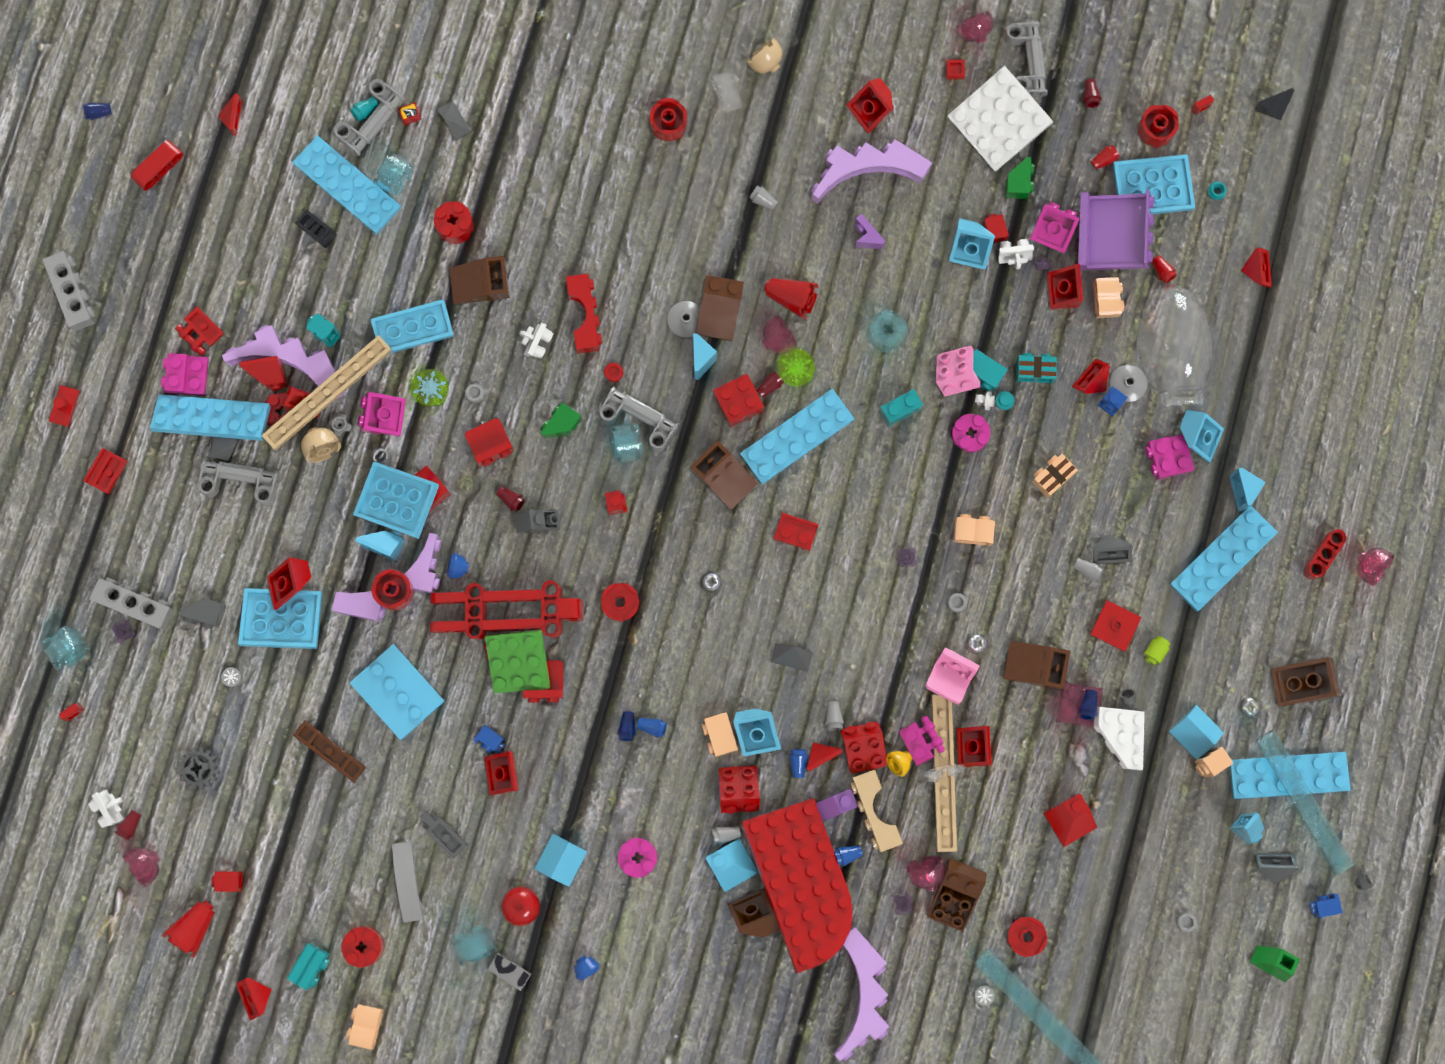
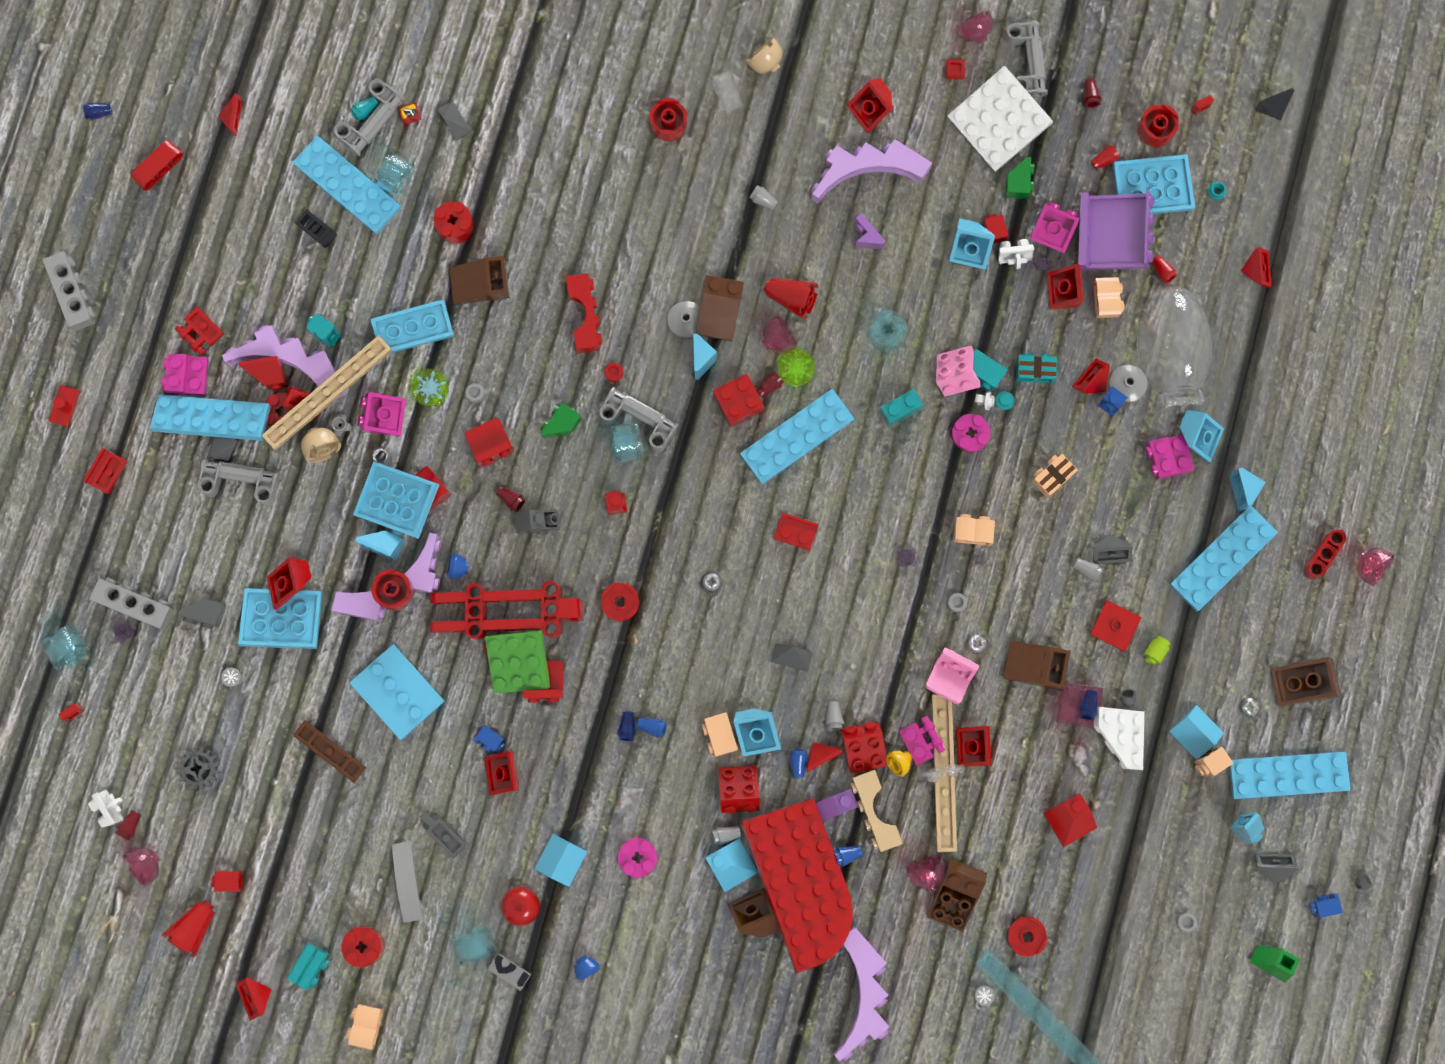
white hips [519,323,553,358] -> none
reddish brown slope [690,440,758,510] -> none
clear purple plate [893,894,914,915] -> none
clear light blue plate [1256,730,1354,875] -> none

